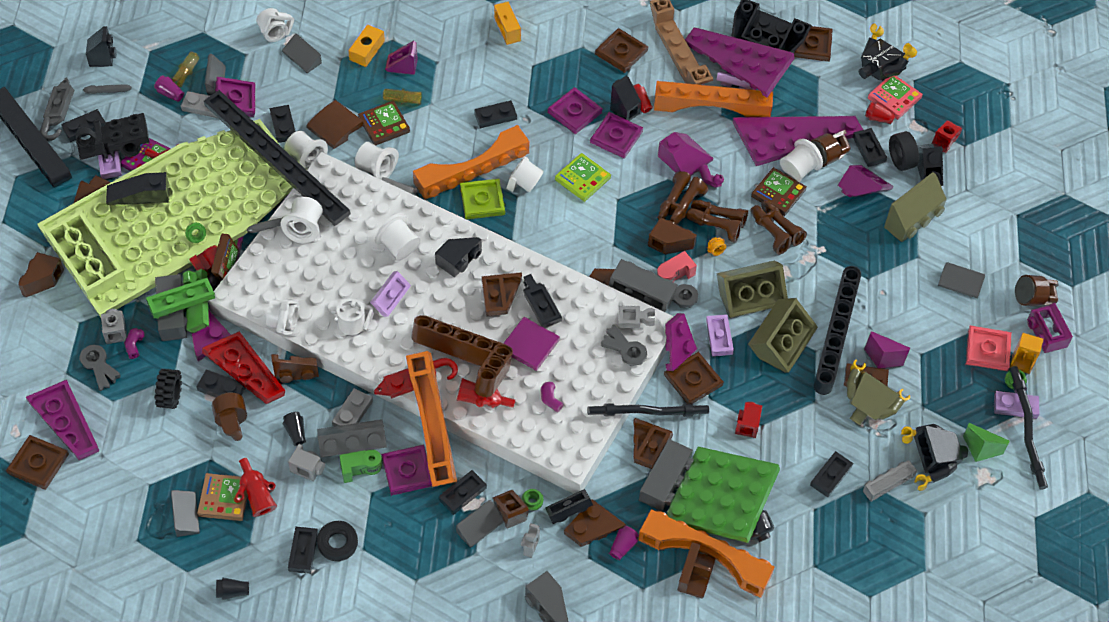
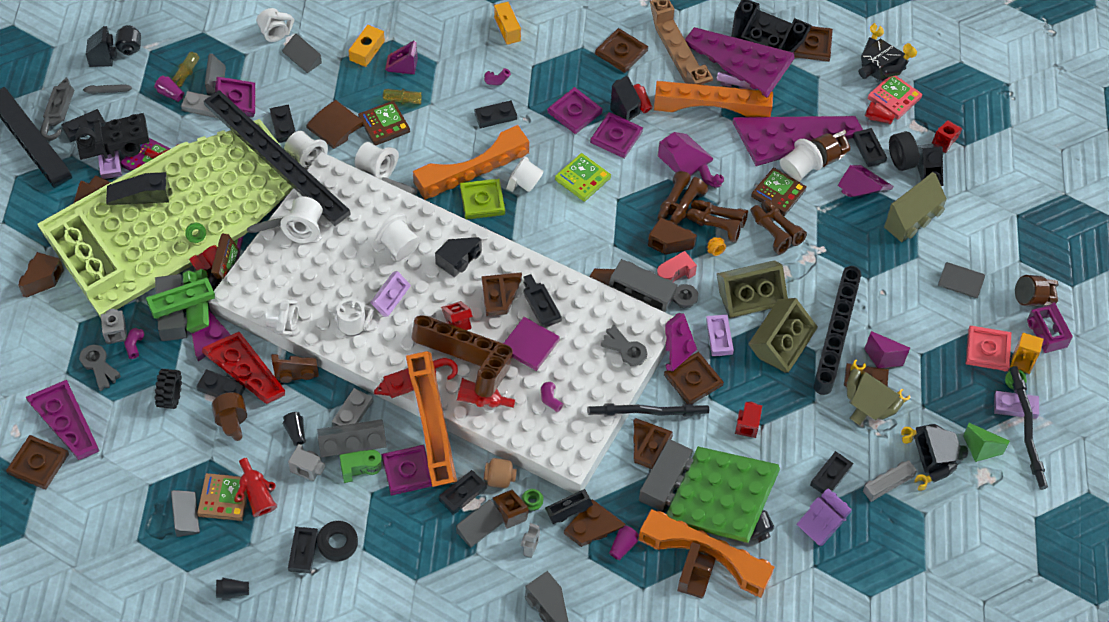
light grey plate [618,306,655,328] -> none
none -> black head [115,25,141,55]
none -> red slope [441,301,473,330]
none -> magenta arm [484,68,511,86]
none -> medium nougat head [484,458,517,489]
none -> medium lavender piece [797,488,852,546]

